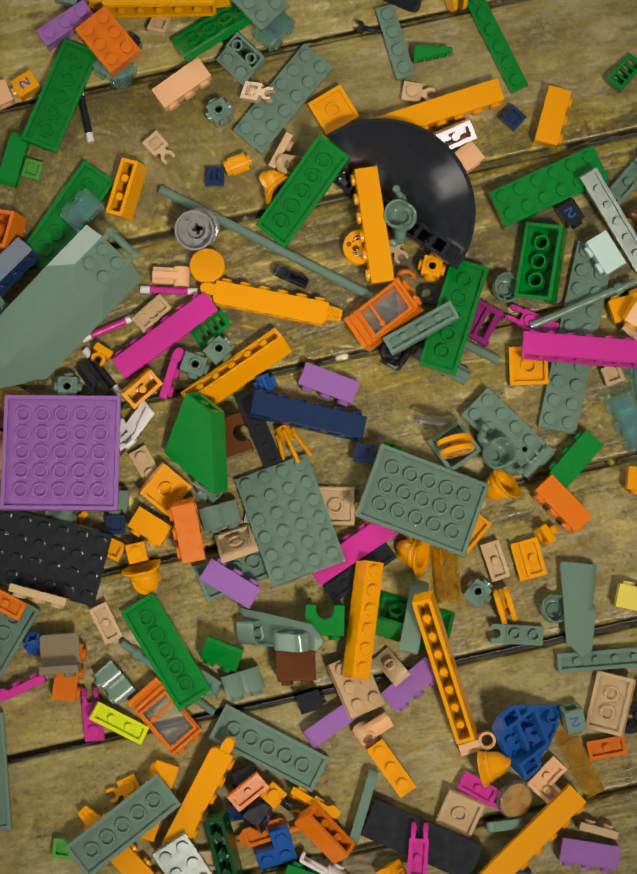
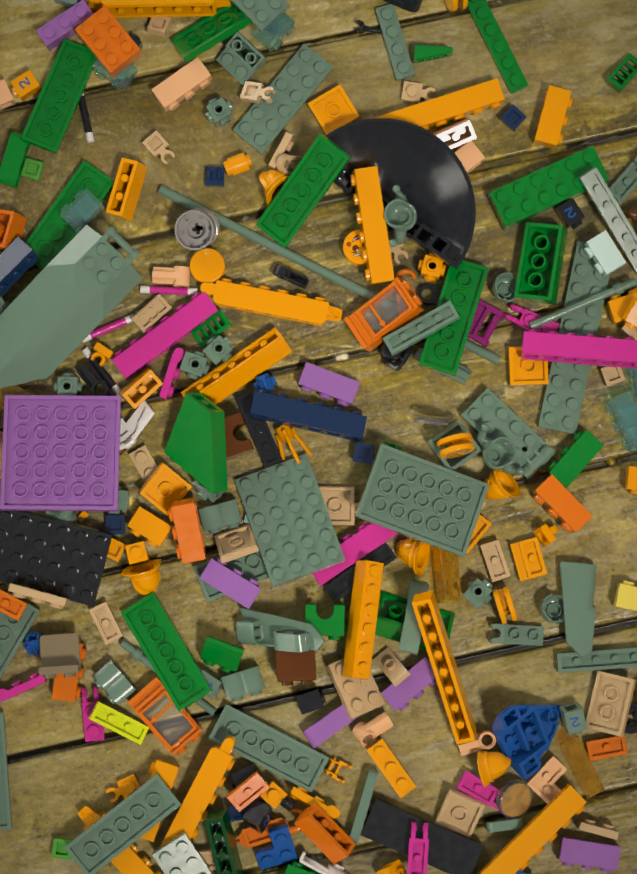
none -> light orange piece [324,757,353,784]

